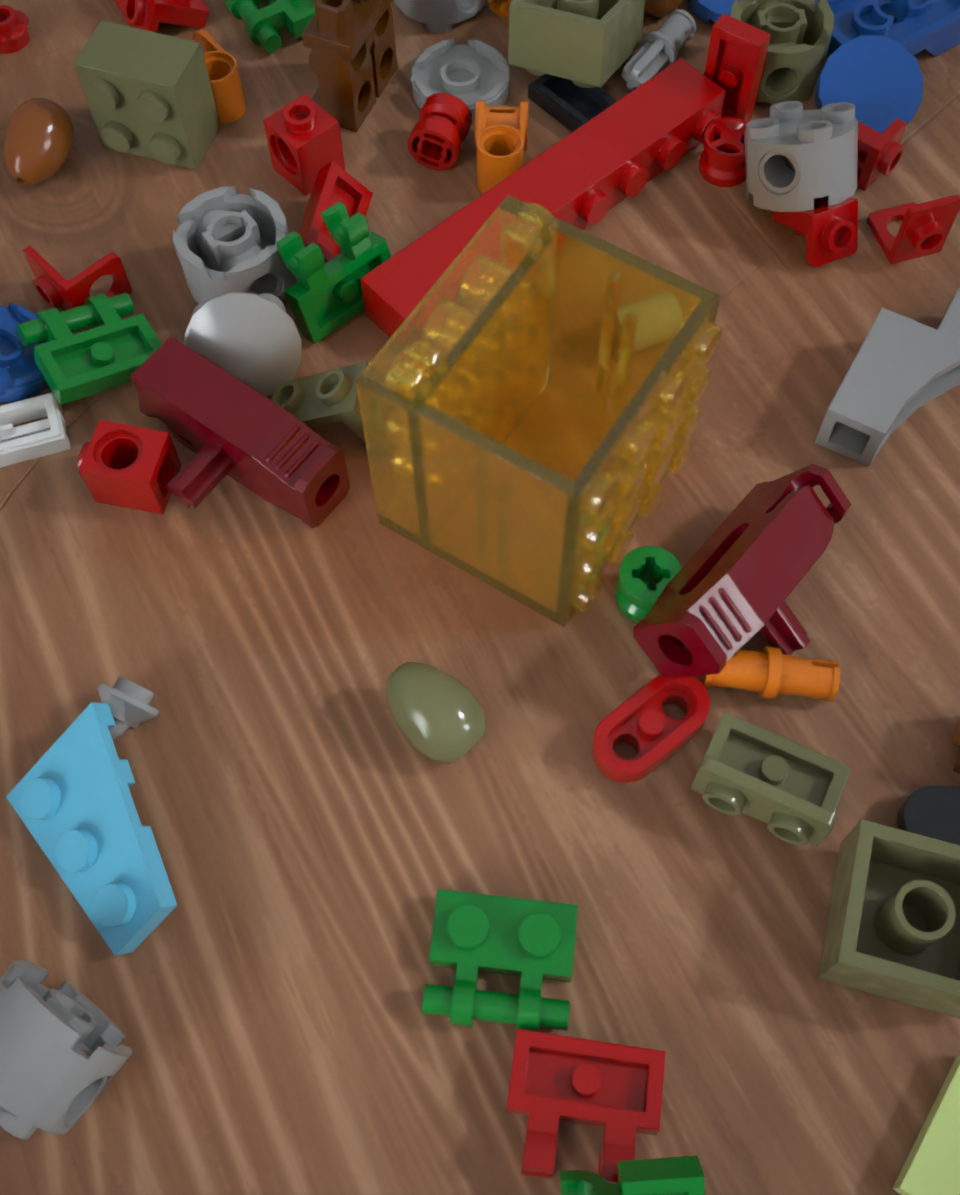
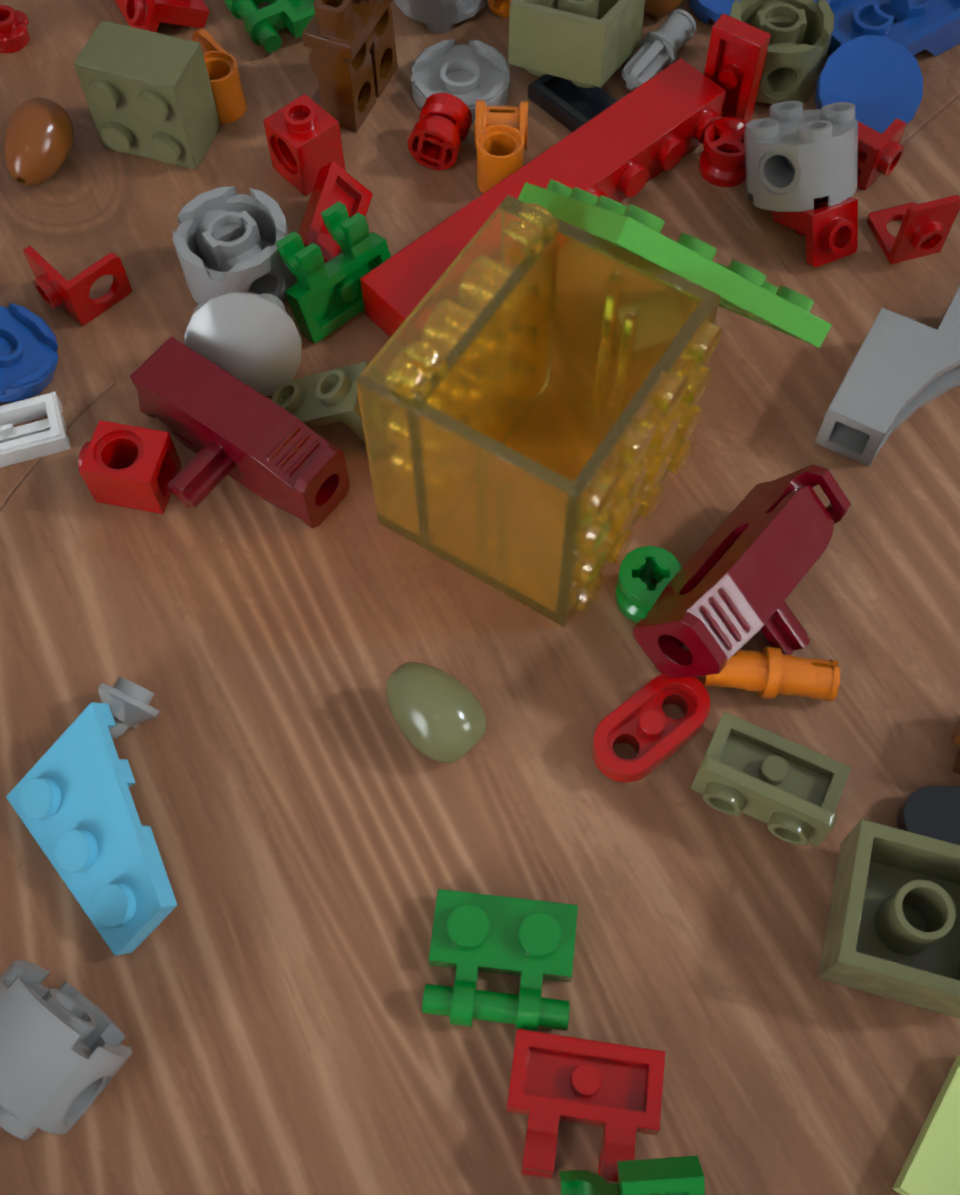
green plate [16,292,162,405] -> none
none -> bright green plate [515,179,832,348]

